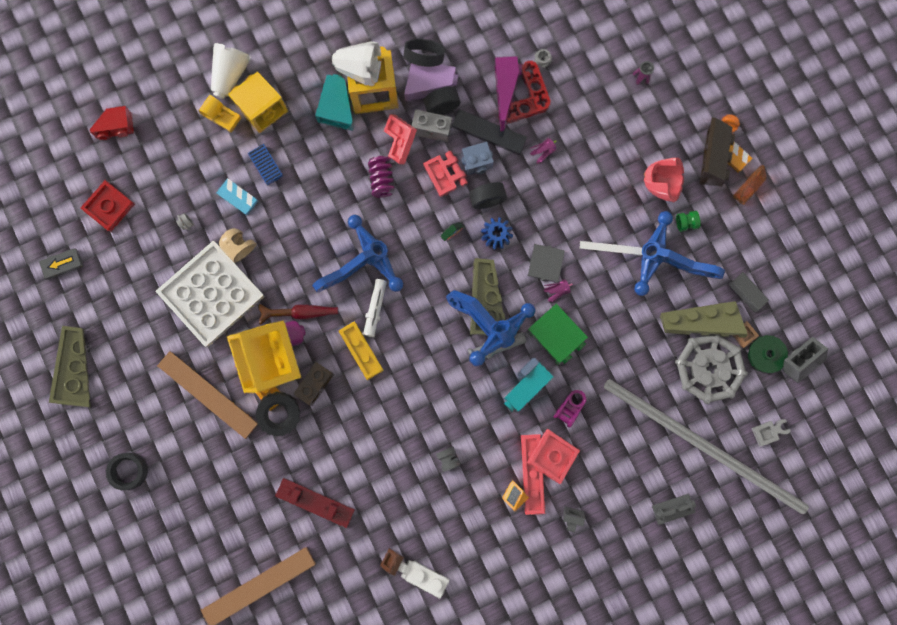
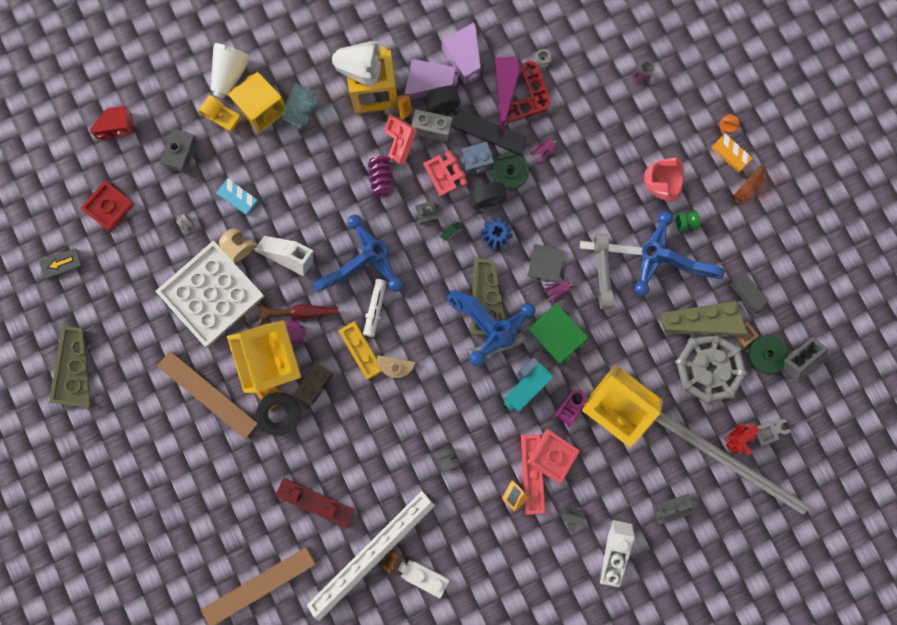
black tyre [106,453,148,491] -> none
tile [248,144,283,186] -> none
teal slope [315,74,354,131] -> none
black tyre [403,39,445,67] -> none
dark brown slope [700,117,735,187] -> none
none -> dark grey brick [160,128,199,175]
none -> white slope [254,236,313,276]
none -> clear light blue bracket [280,83,316,130]
none -> white plate [307,491,435,621]
none -> tan plate [377,355,415,378]
none -> light orange slope [397,95,412,120]
none -> dark grey tile [415,201,438,225]
none -> lavender slope [442,23,481,84]
none -> dark green plate [492,153,529,190]
none -> yellow piece [582,364,663,448]
none -> light grey piece [594,234,614,309]
none -> white slope [600,520,634,587]
none -> red bracket [724,424,761,455]

